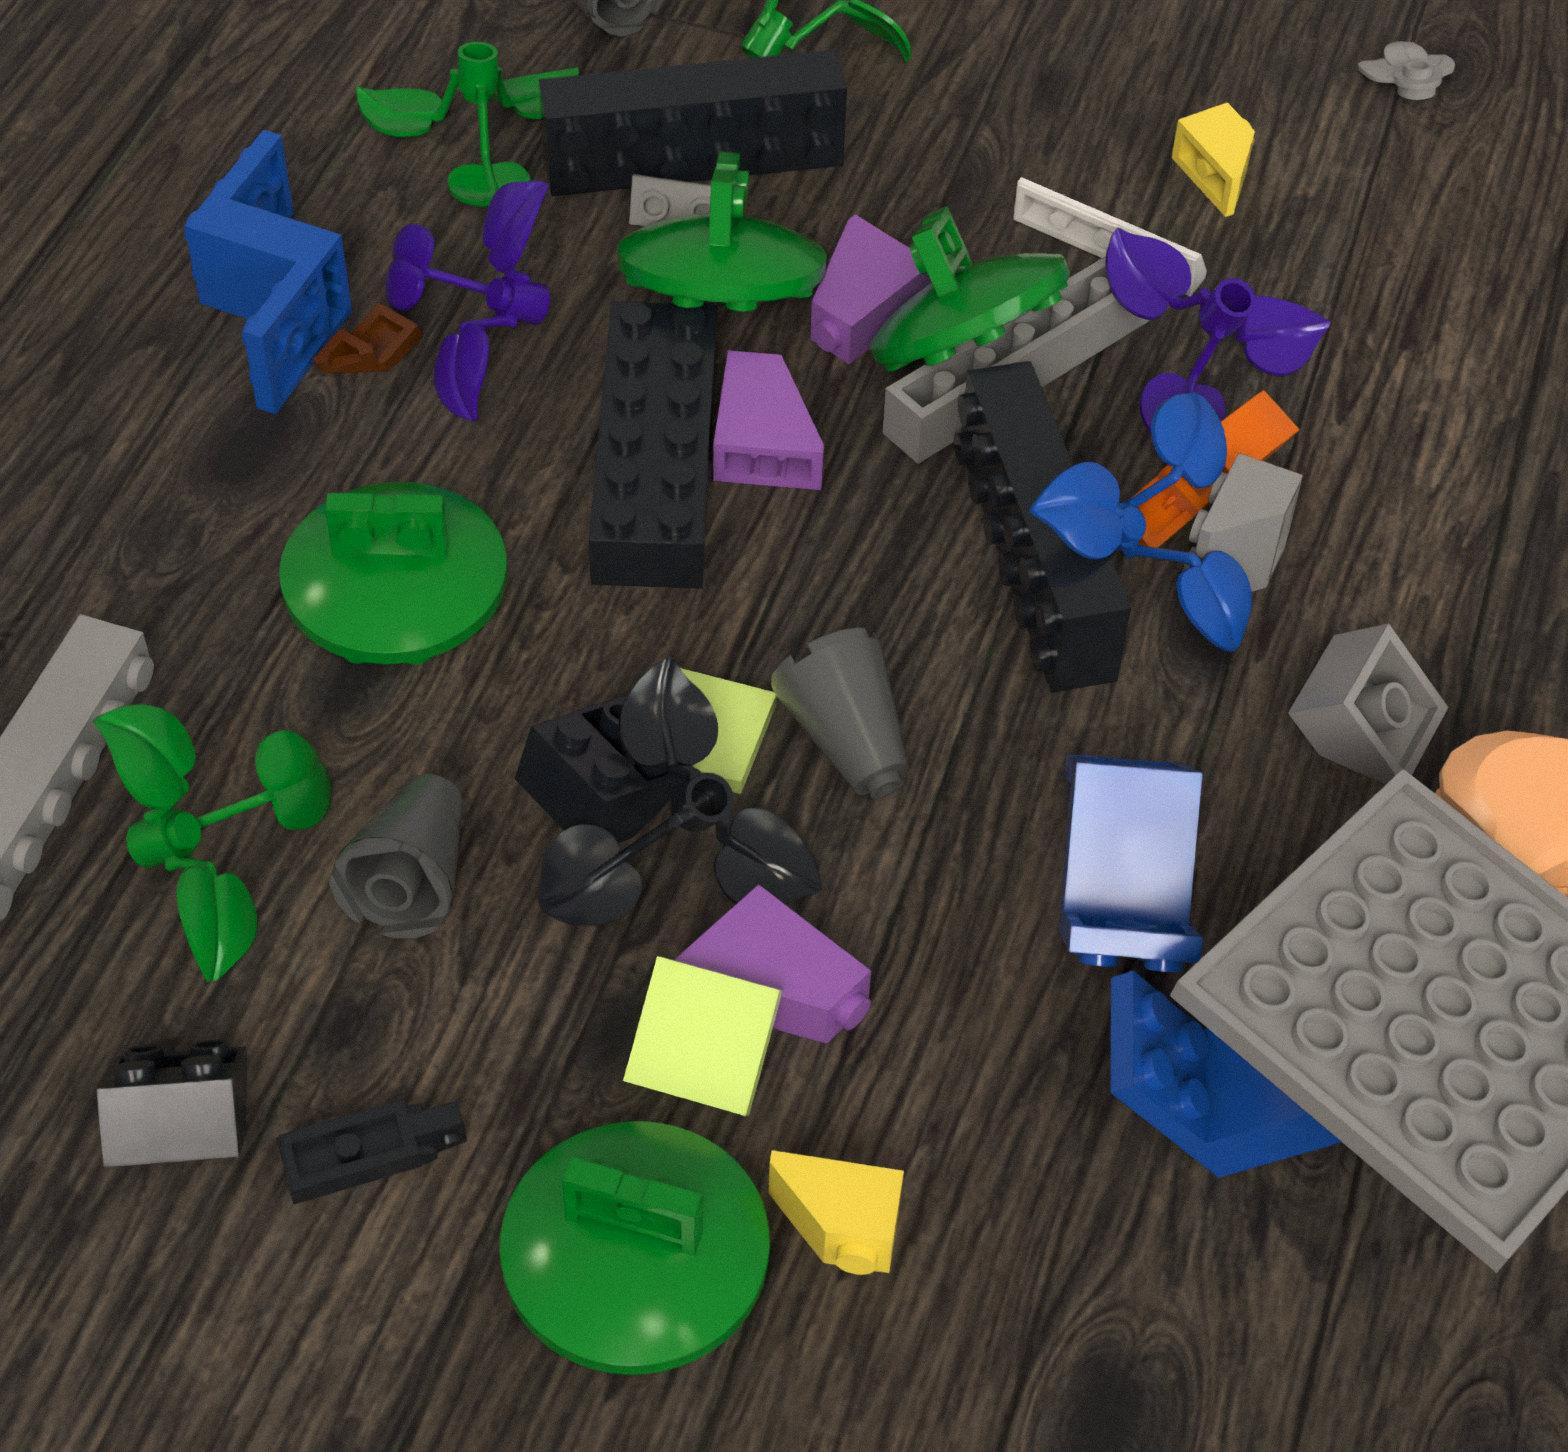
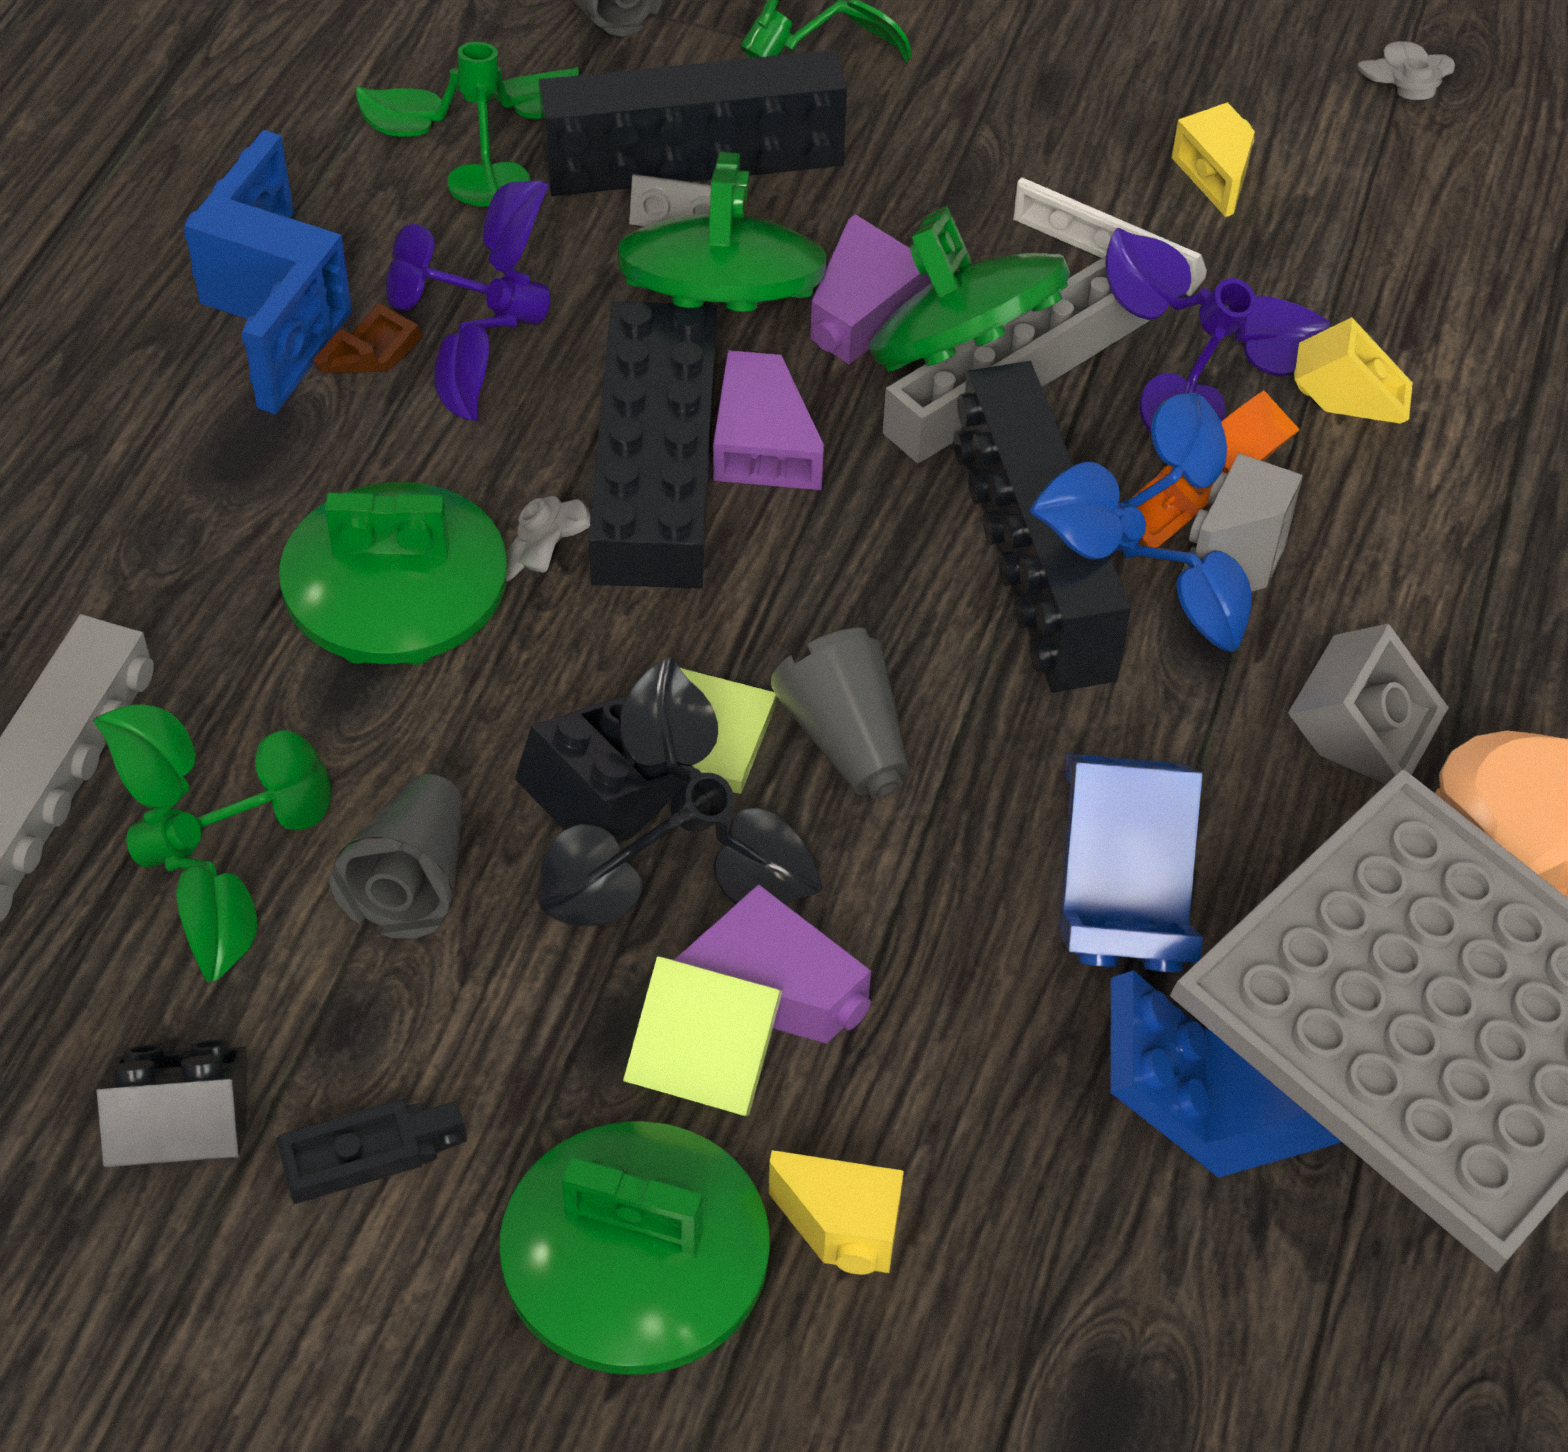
none -> light grey plate [506,496,590,581]
none -> light yellow slope [1294,317,1413,424]

